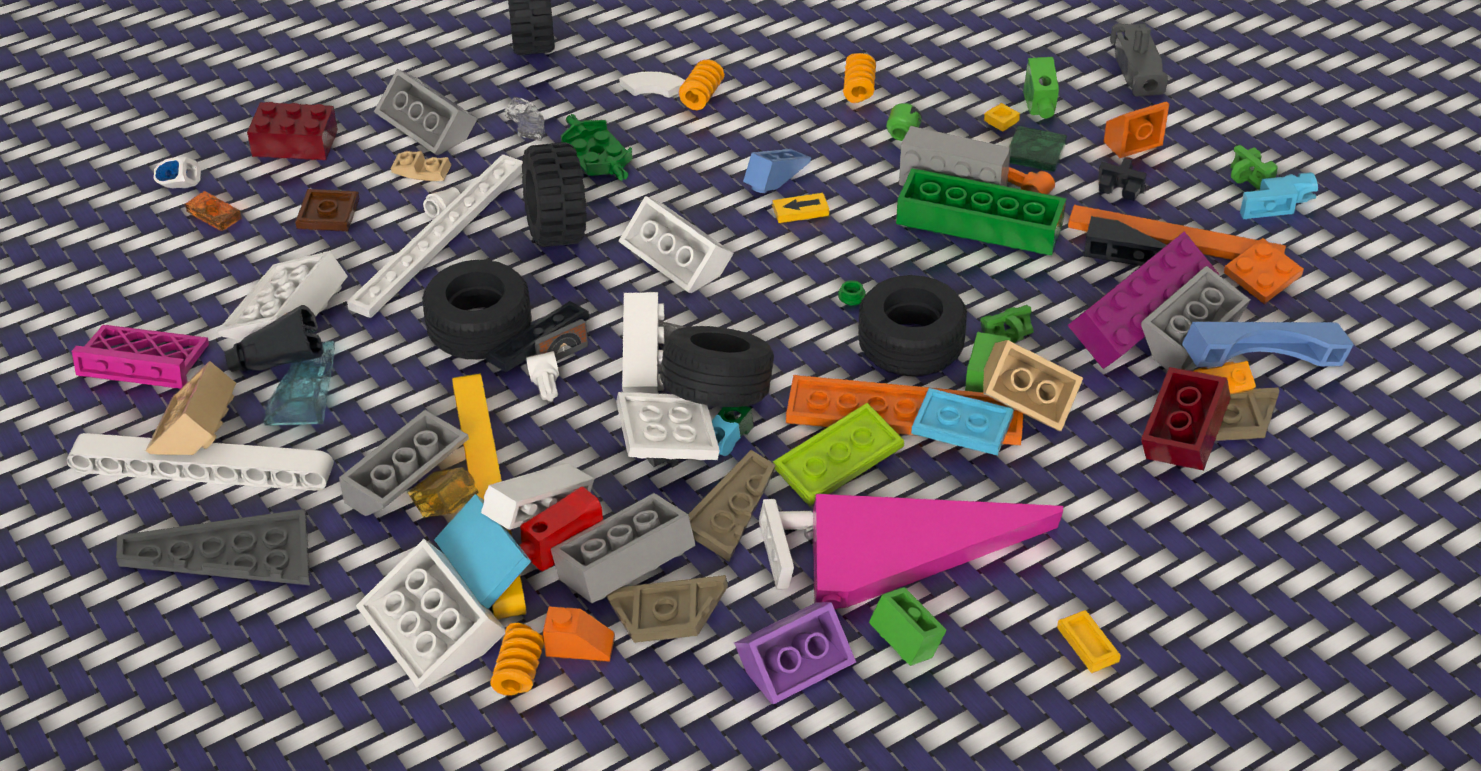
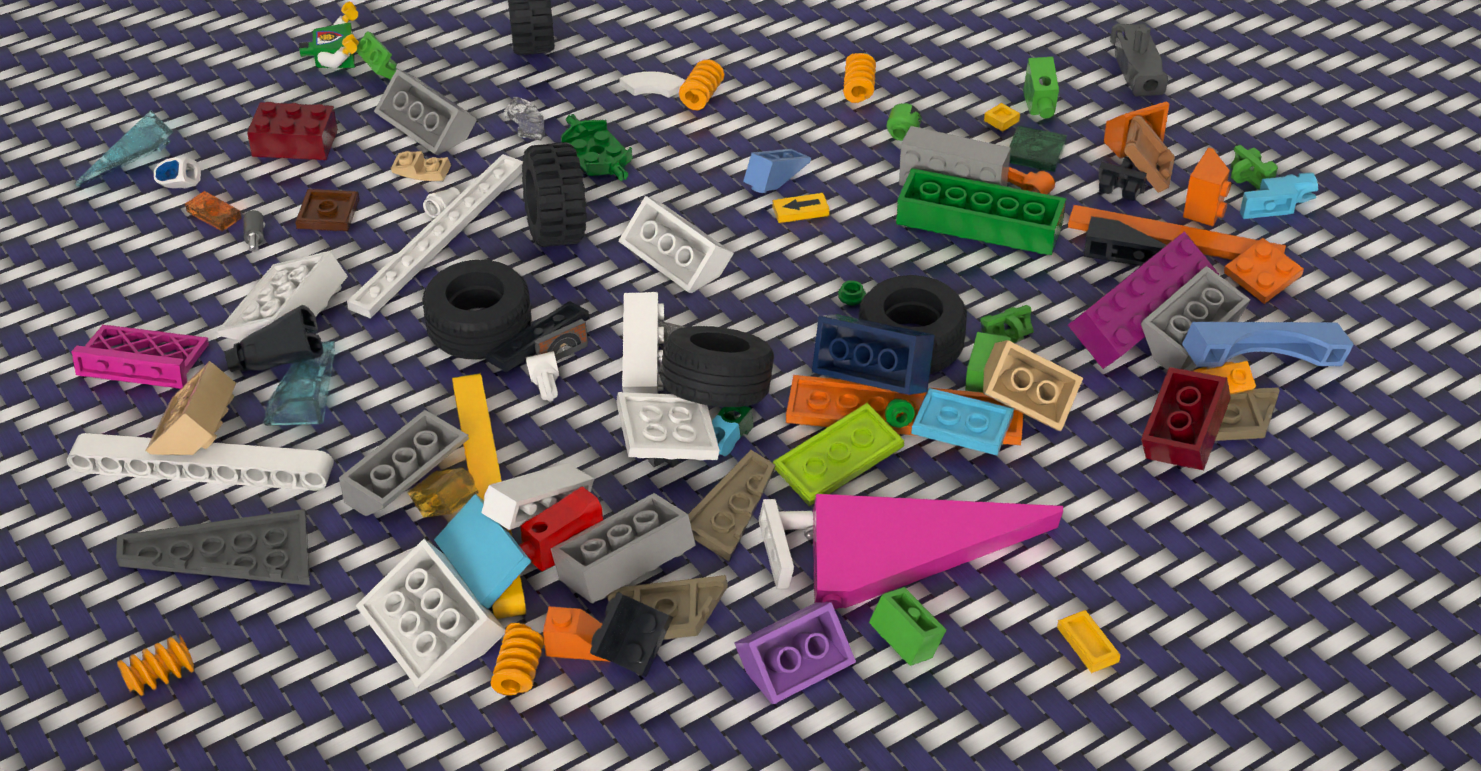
none -> clear light blue wedge [75,110,173,187]
none -> light orange piece [117,634,194,696]
none -> dark grey piece [243,210,265,252]
none -> torso [299,1,359,69]
none -> bright green bracket [356,31,397,80]
none -> black bracket [590,592,673,677]
none -> dark blue brick [812,314,935,395]
none -> green plate [885,399,915,428]
none -> medium nougat container [1124,115,1175,193]
none -> orange slope [1183,147,1231,227]

